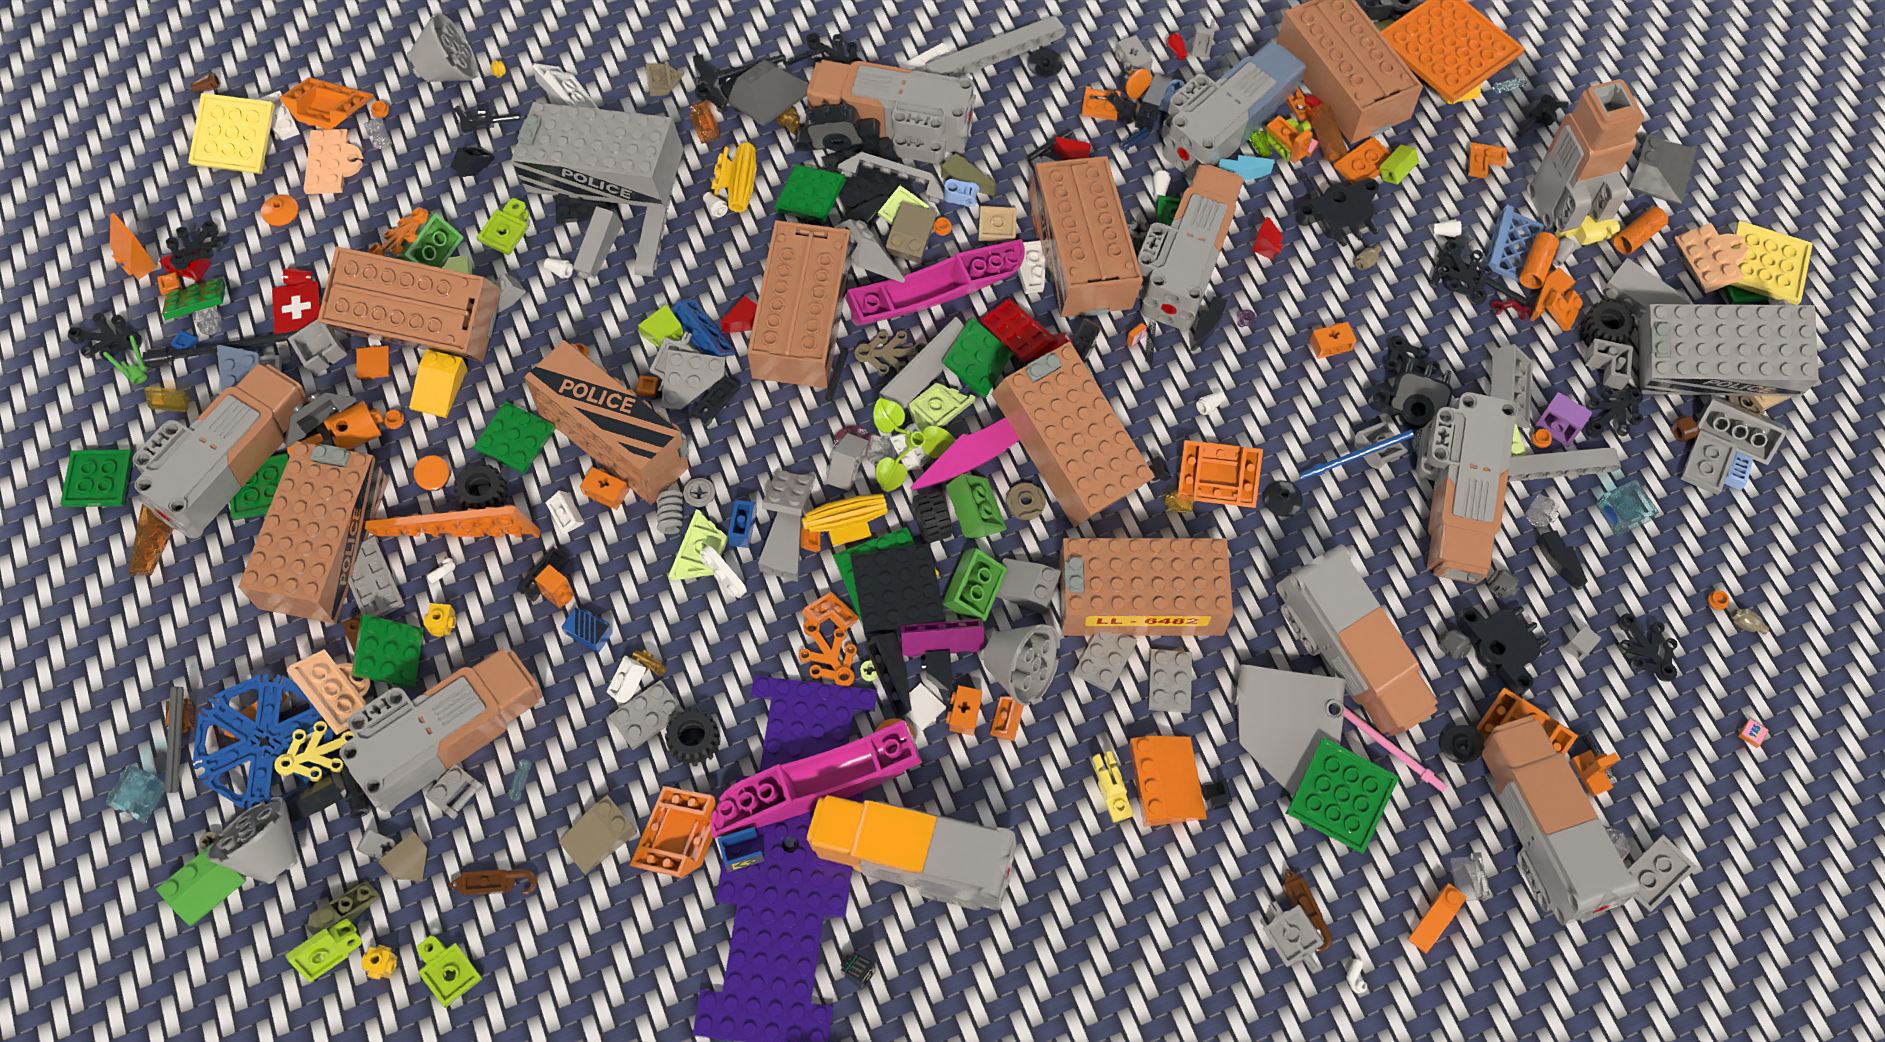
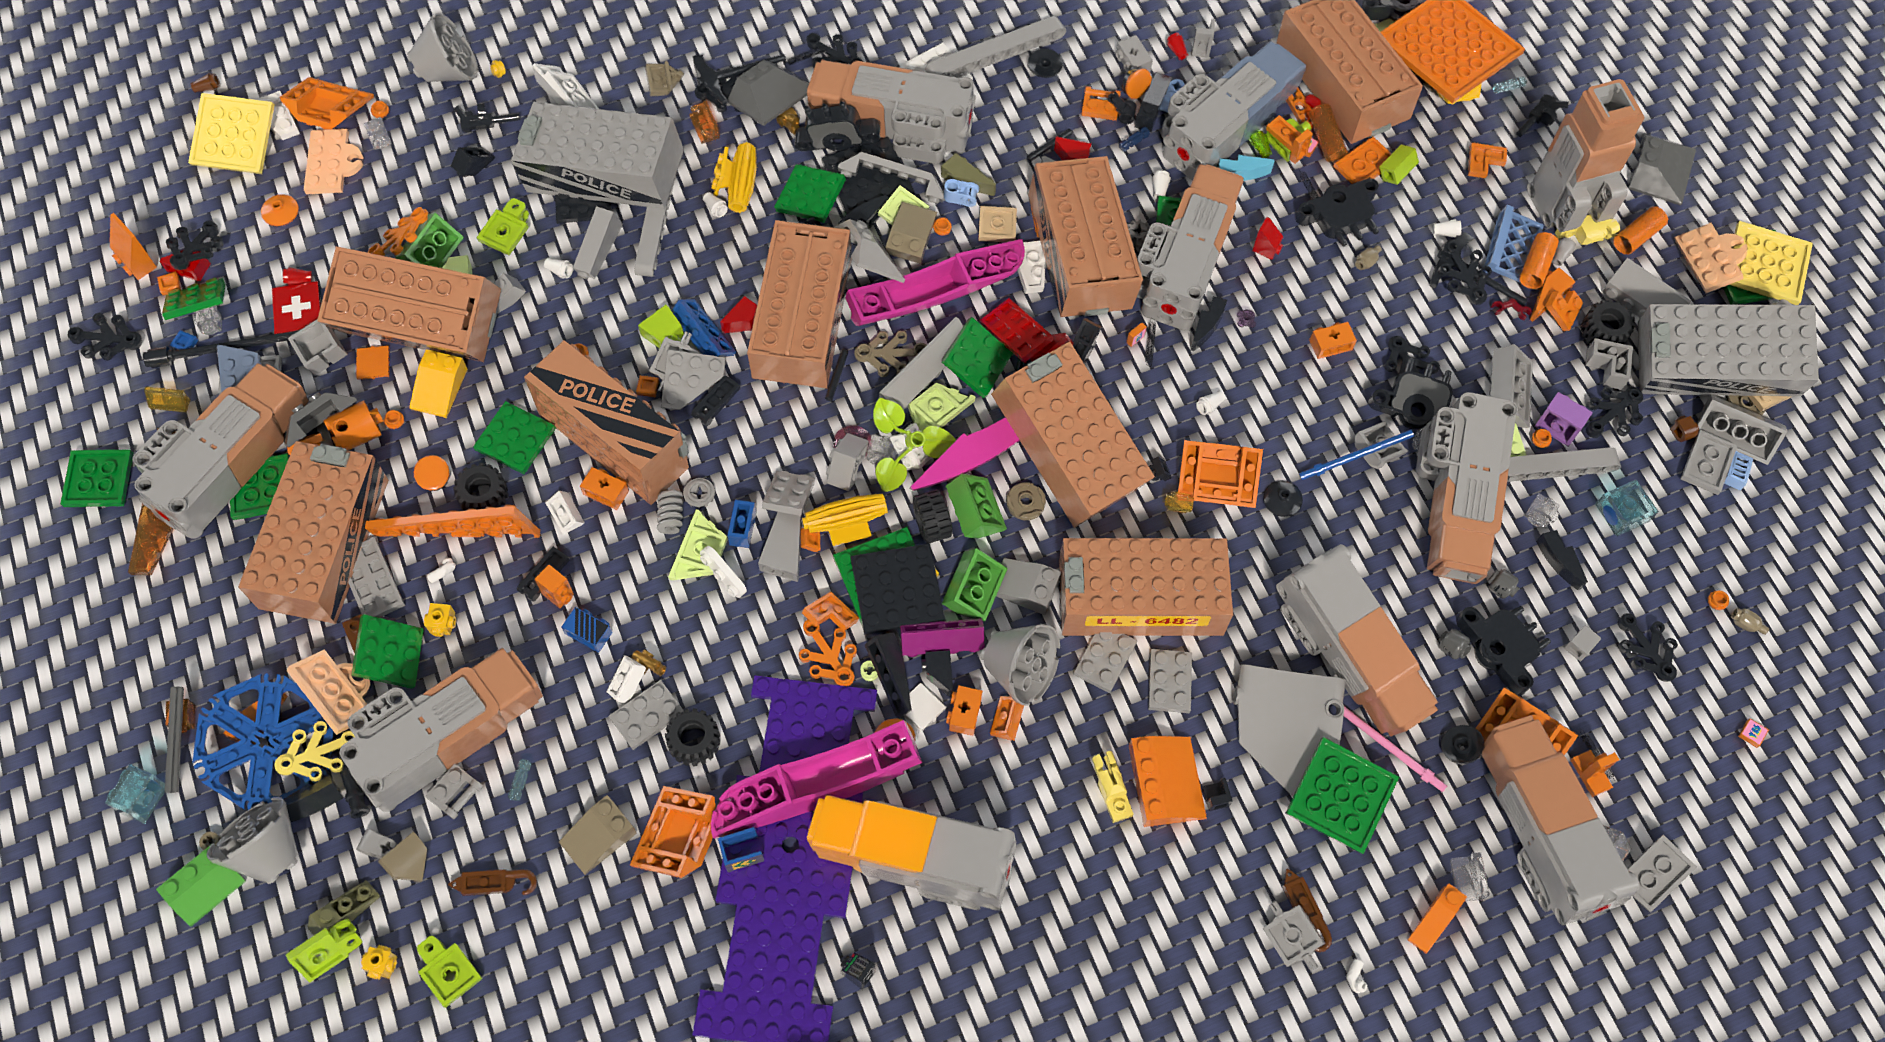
bright green plant [103,335,147,385] -> none

